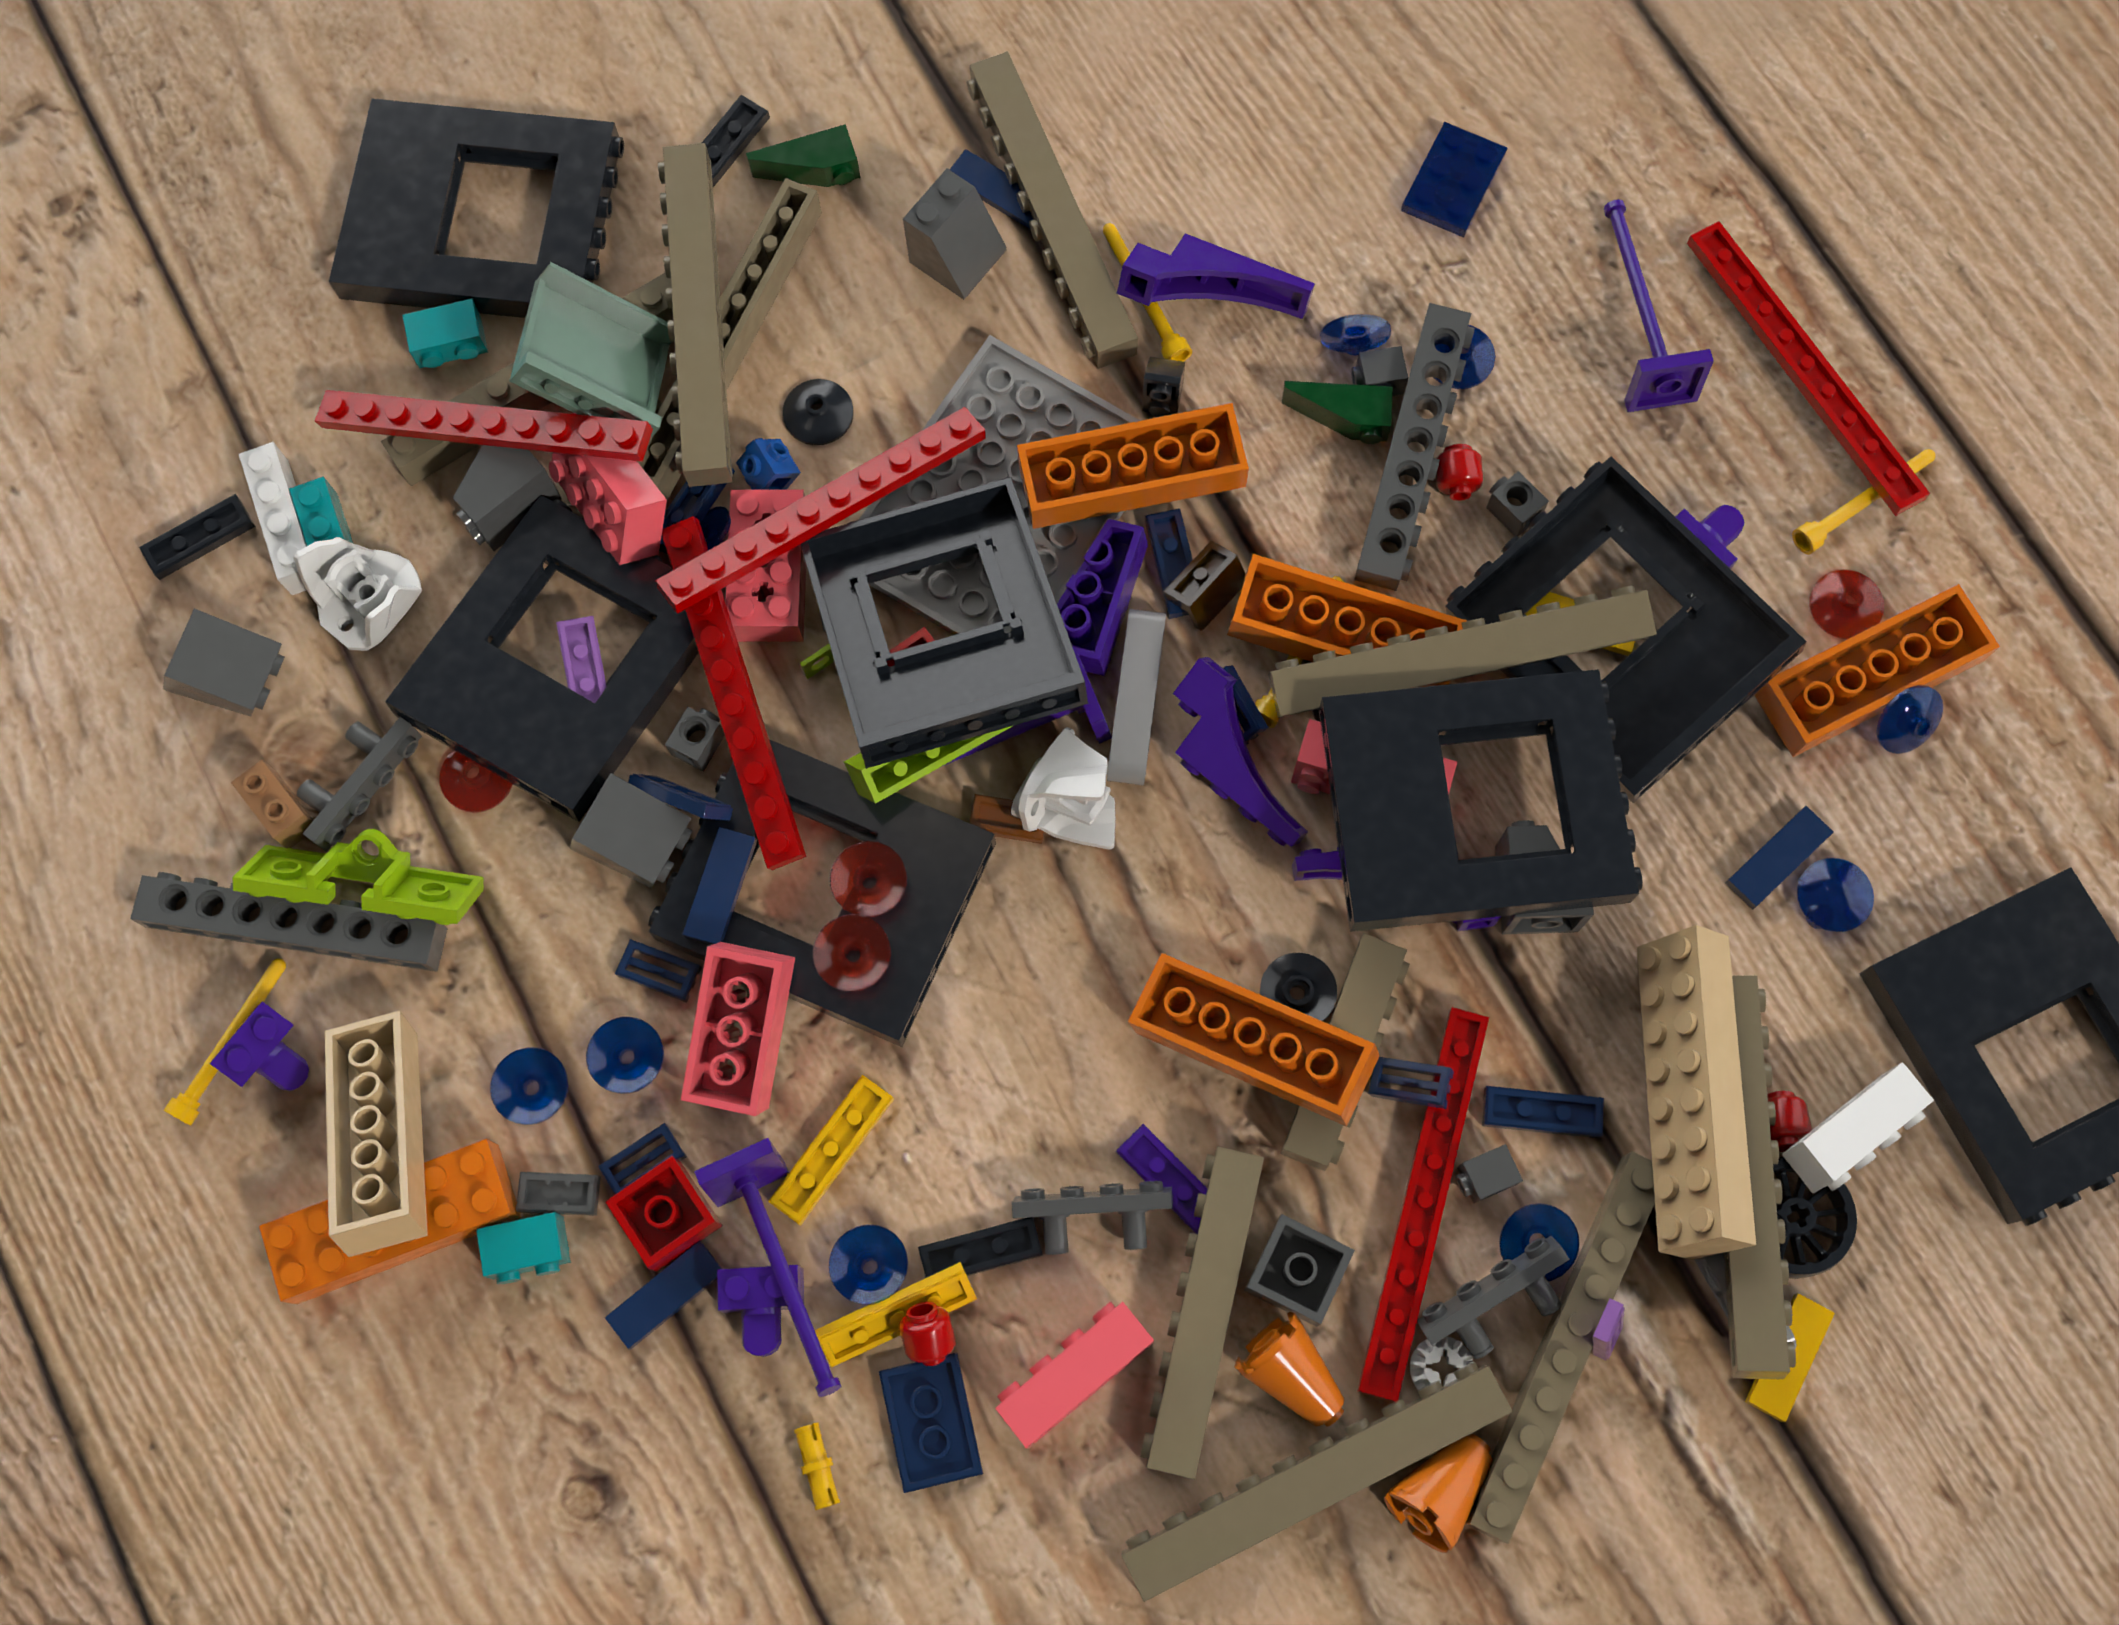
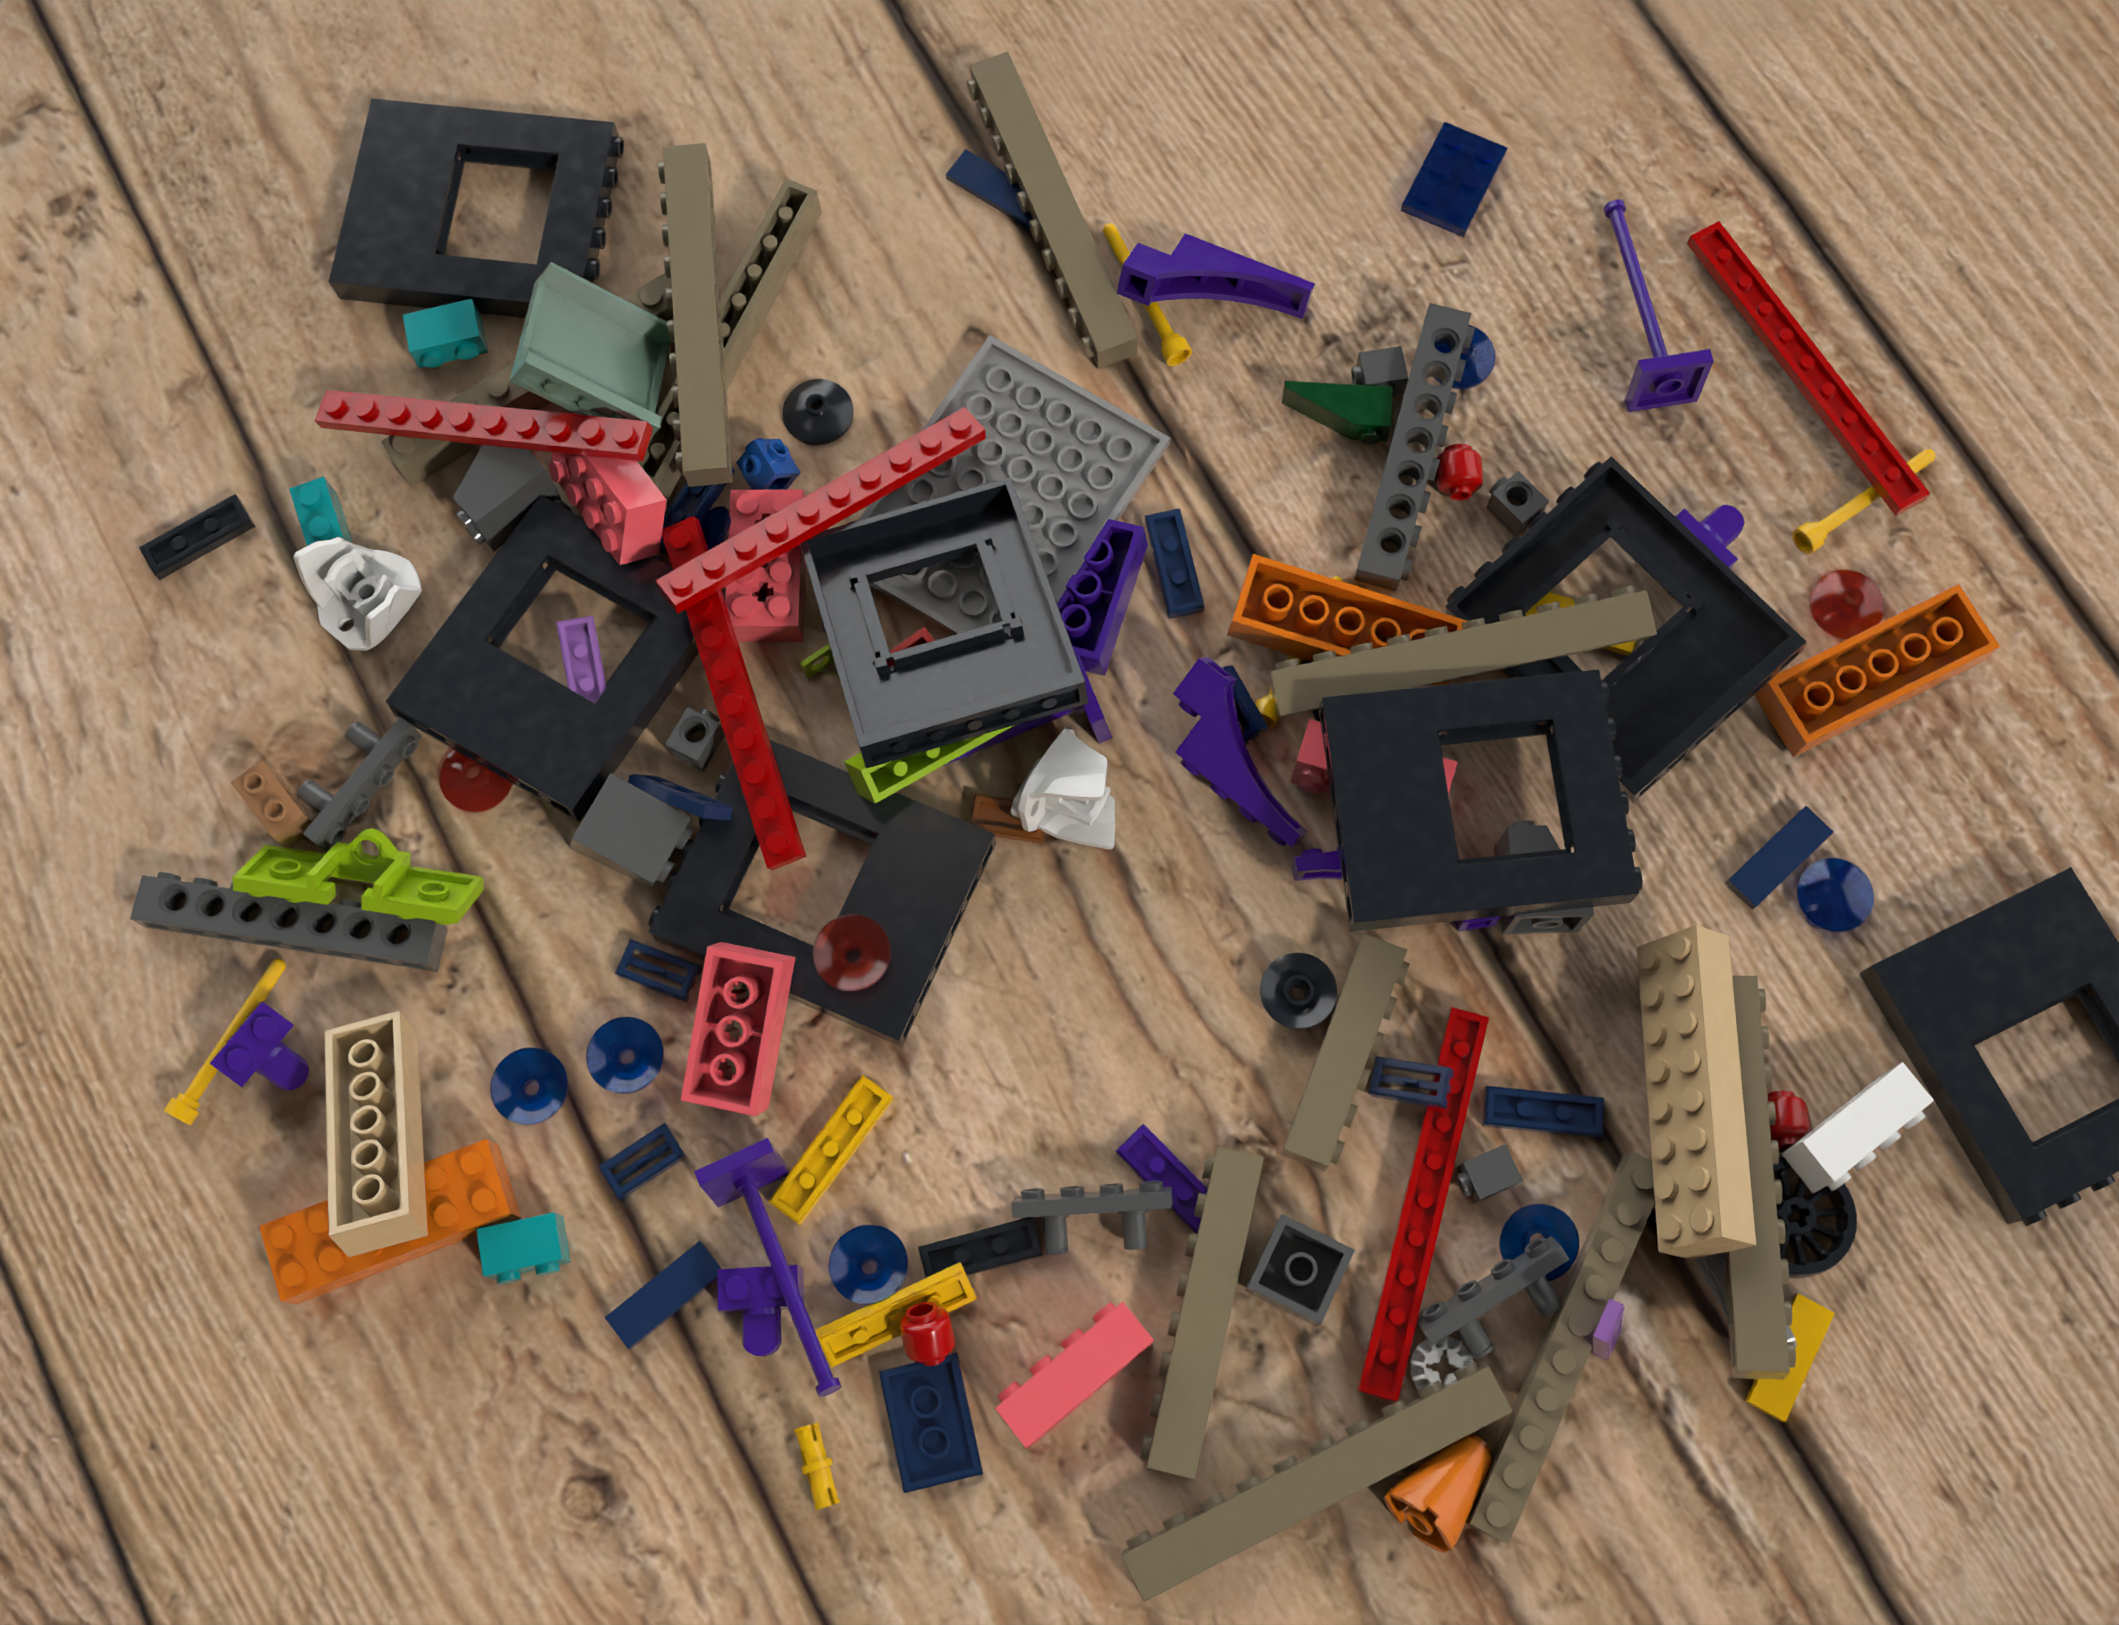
dark grey slope [163,608,285,717] -> none
white brick [239,442,307,595] -> none
dark grey plate [516,1172,601,1216] -> none
red brick [605,1156,723,1272] -> none
dark blue tile [682,827,757,945] -> none
black tile [702,95,770,187] -> none
dark green slope [746,124,861,187] -> none
clear red dish [830,841,907,917] -> none
dark grey slope [903,168,1007,300] -> none
orange brick [1017,403,1249,529] -> none
light grey beam [1107,609,1166,786] -> none
orange brick [1128,953,1380,1127] -> none
black slope [1142,357,1185,417] -> none
dark brown panel [1163,540,1246,631] -> none
orange cone [1234,1312,1345,1427] -> none
clear blue dish [1320,314,1392,356] -> none
clear blue dish [1876,685,1943,754] -> none

